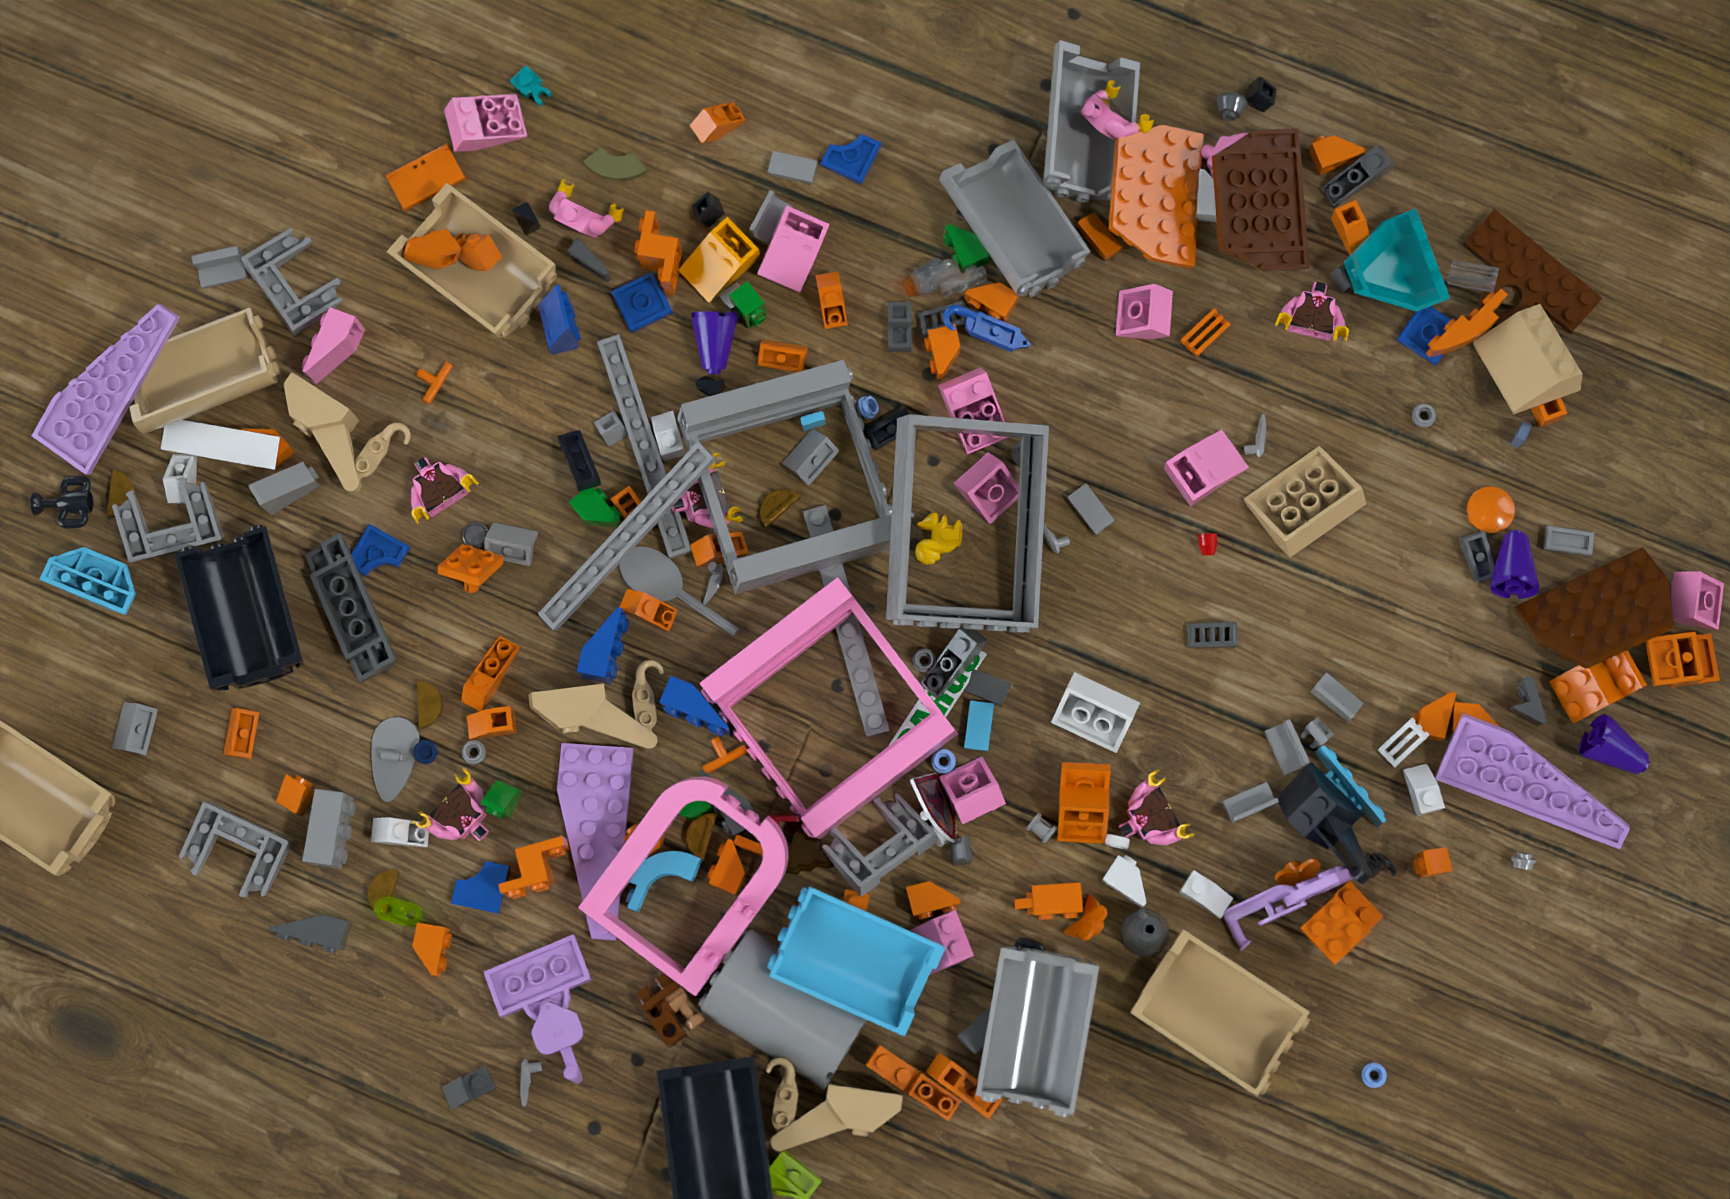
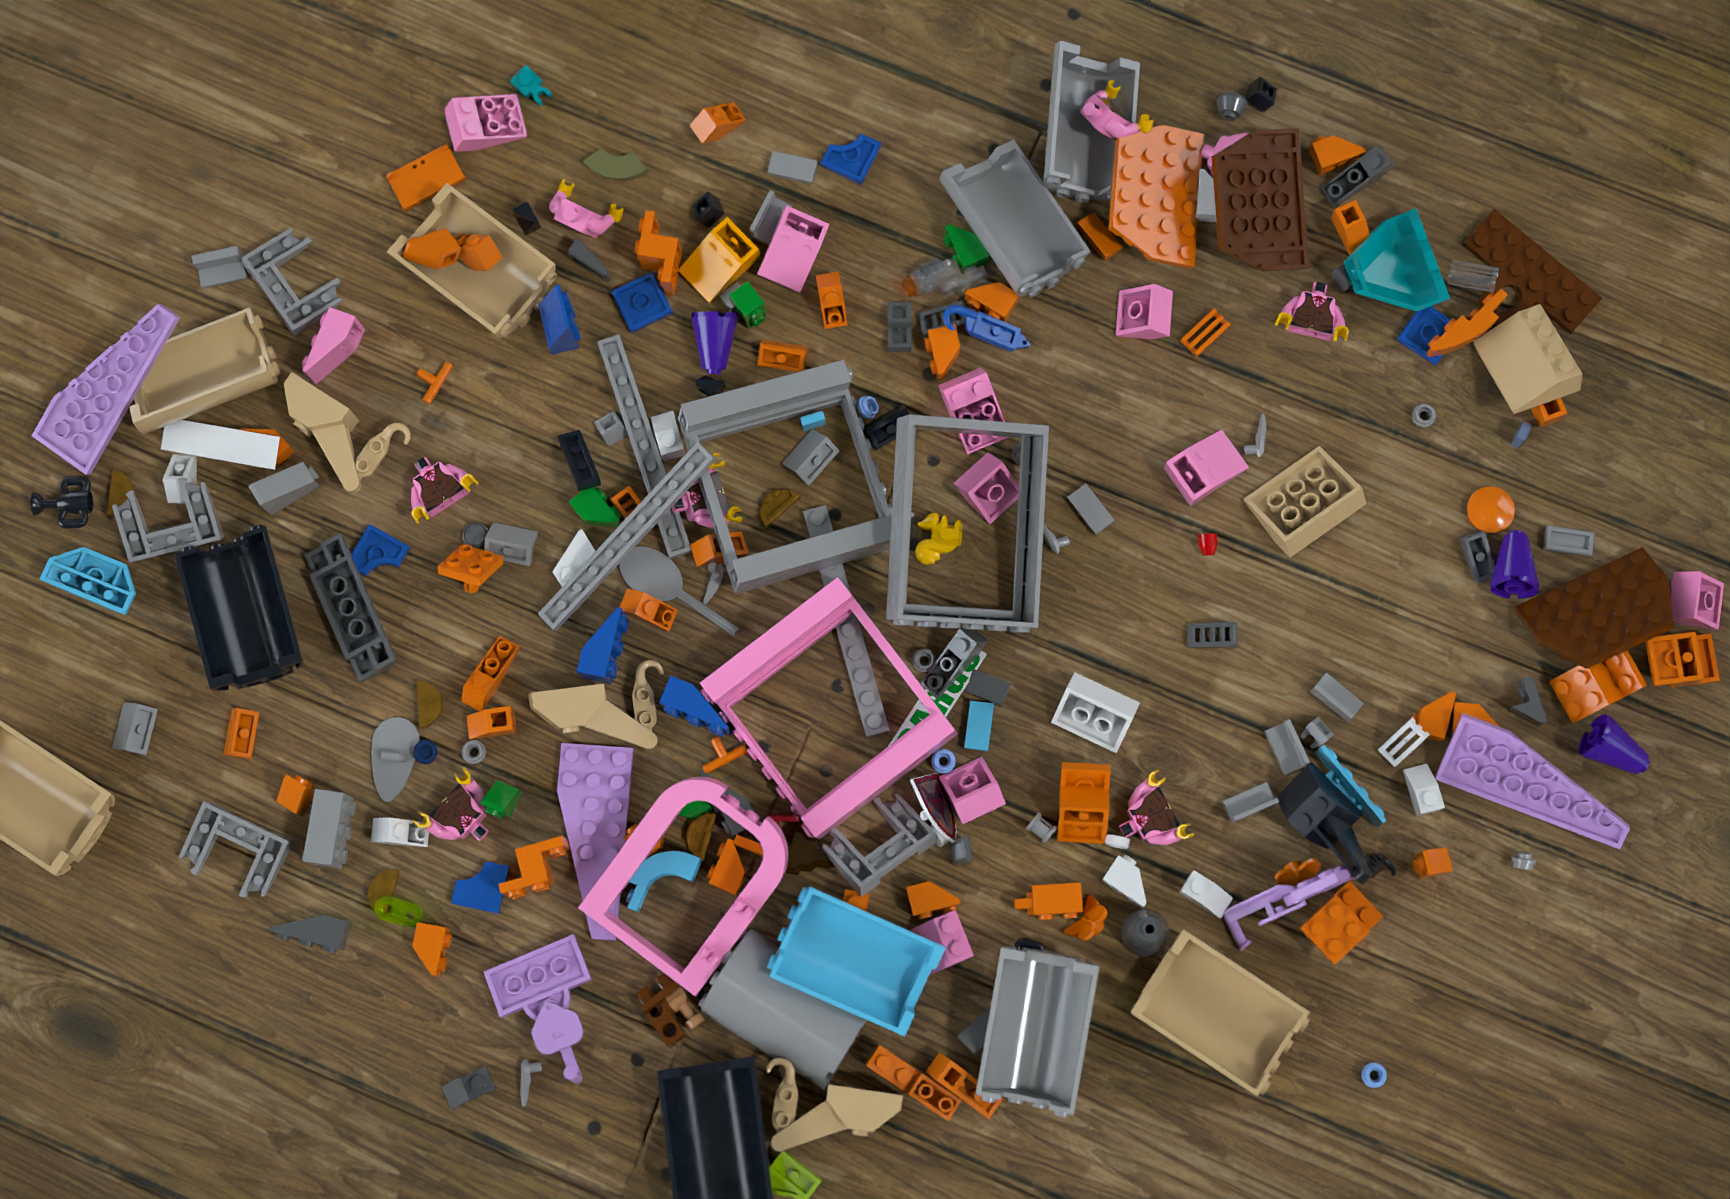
none -> white wing [553,529,595,587]

